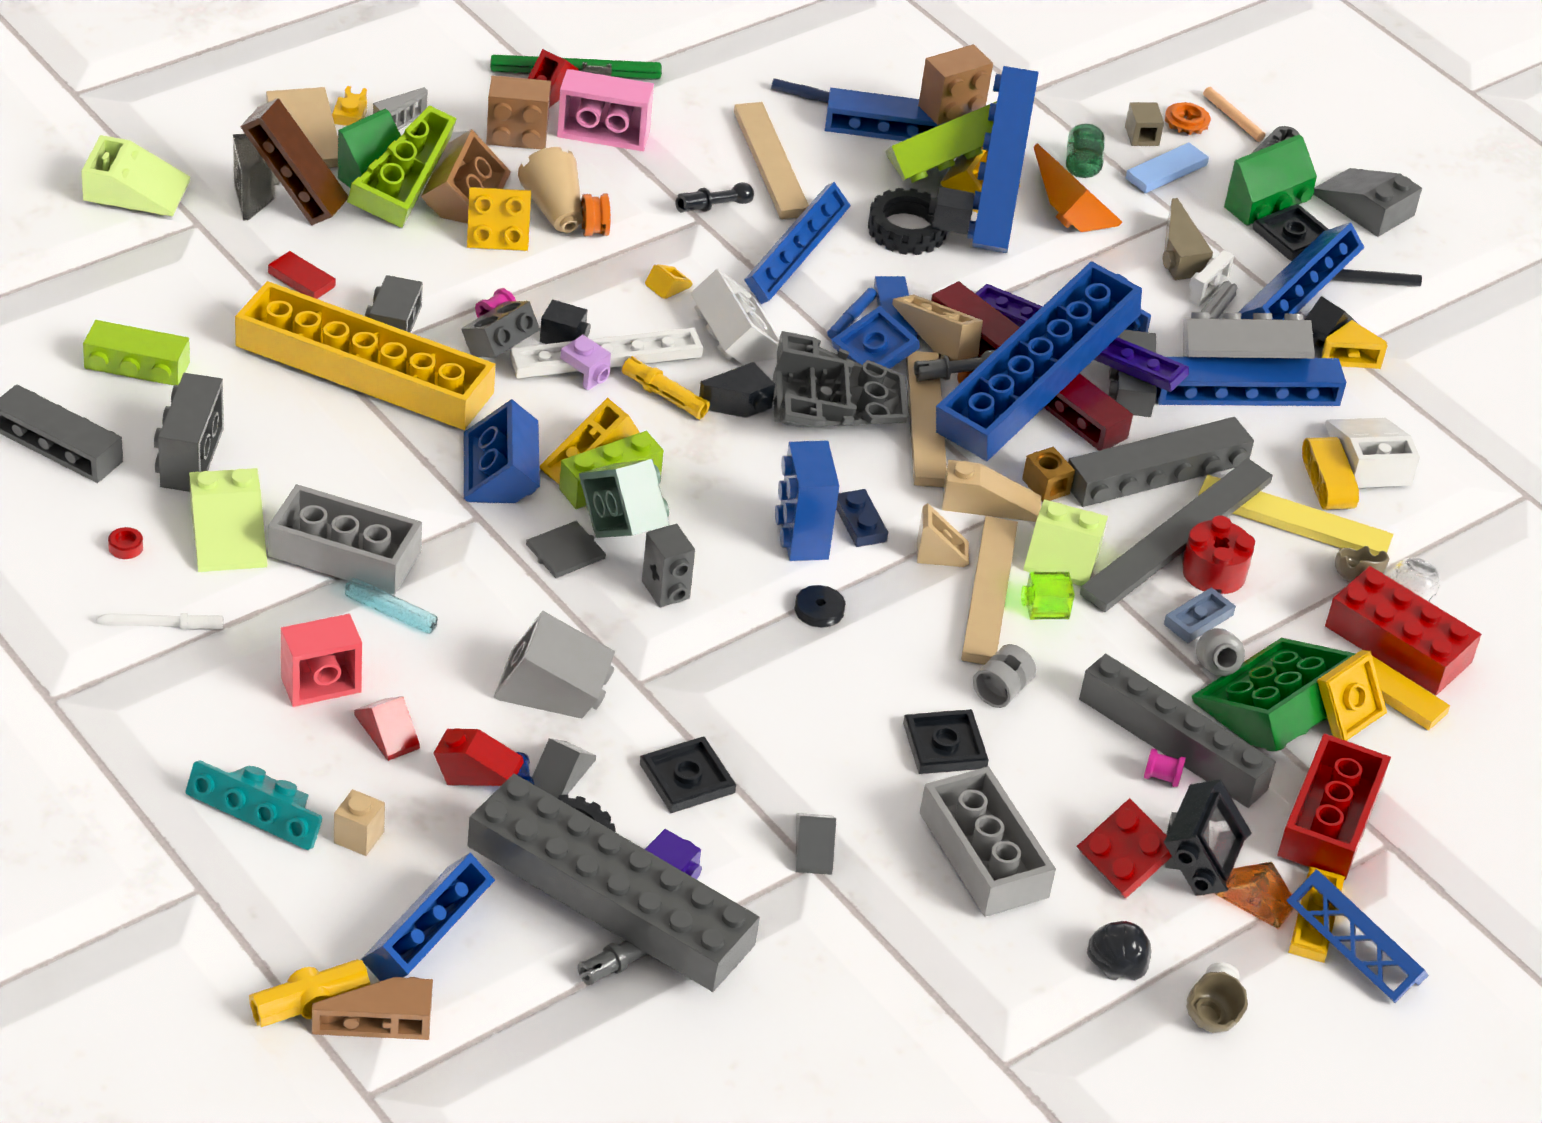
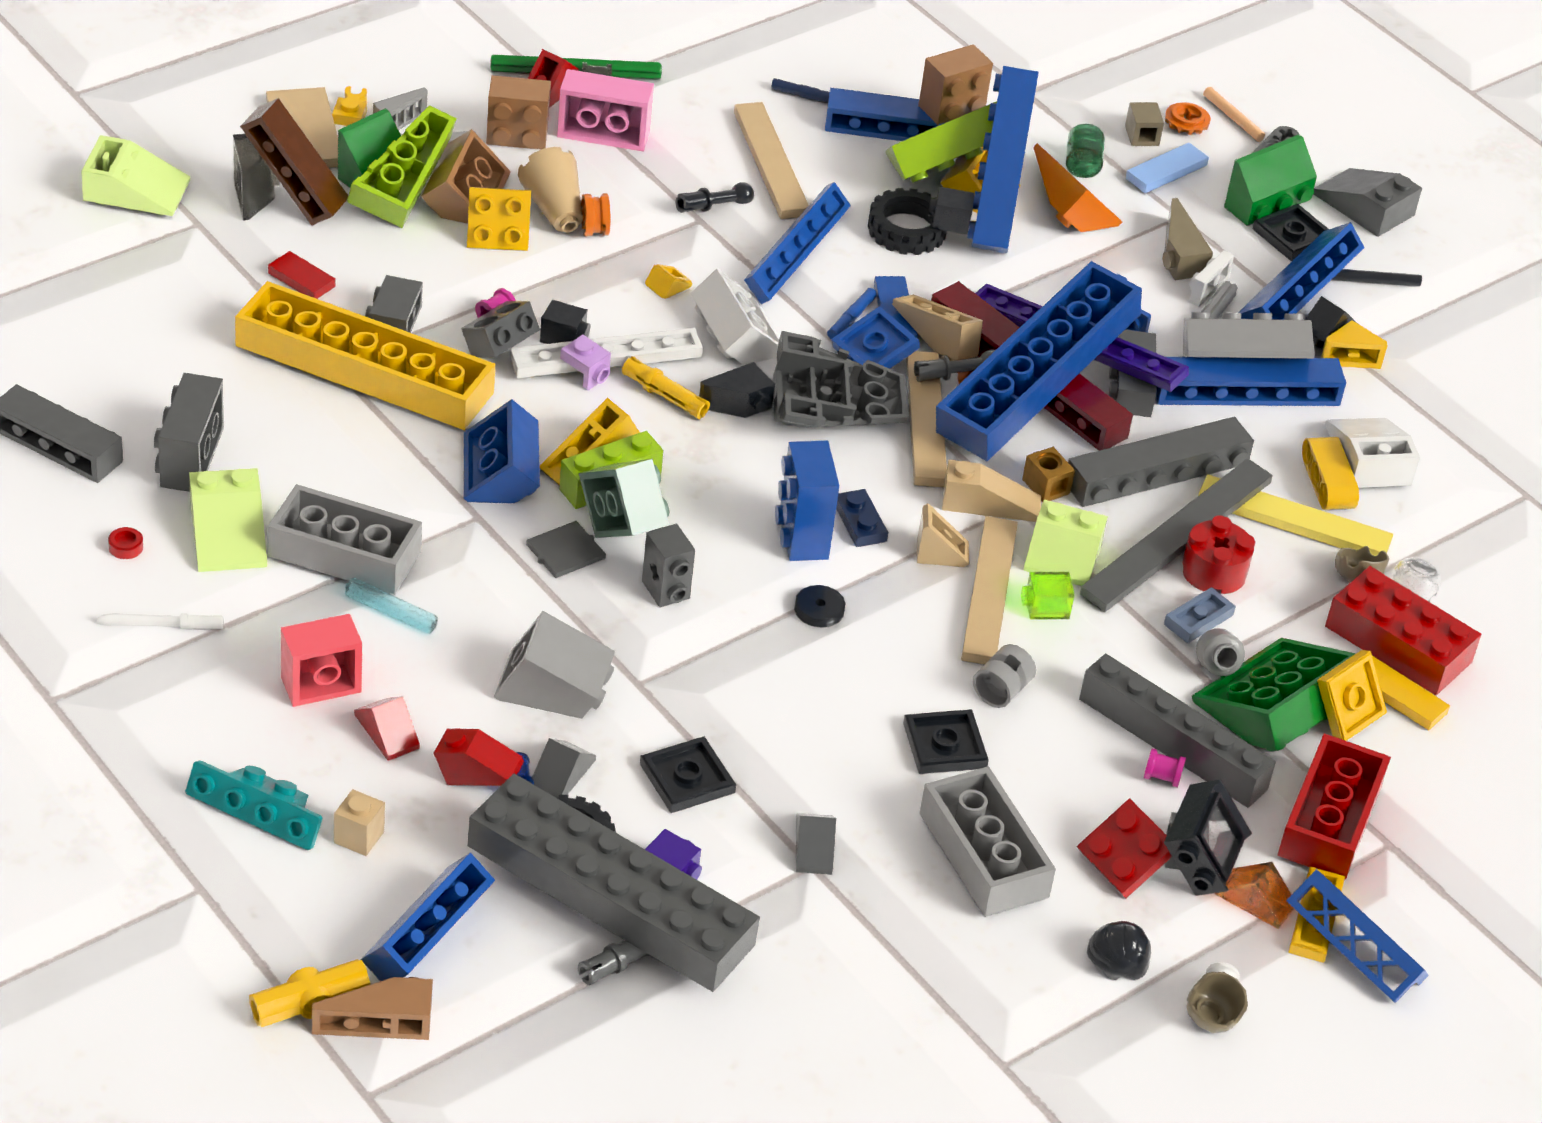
lime brick [83,319,190,386] -> none

